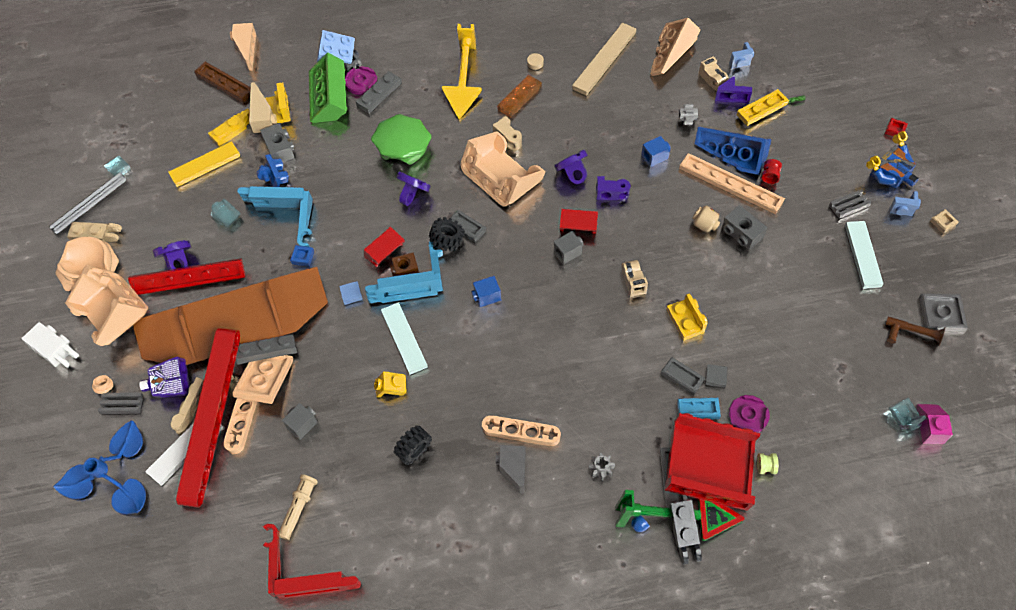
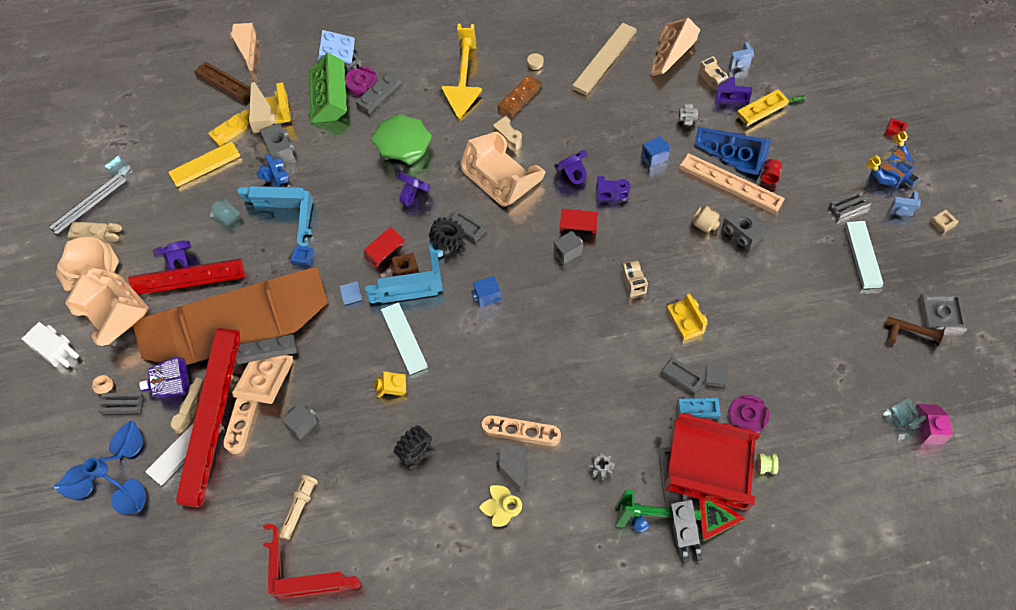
none -> light yellow plate [480,485,522,527]

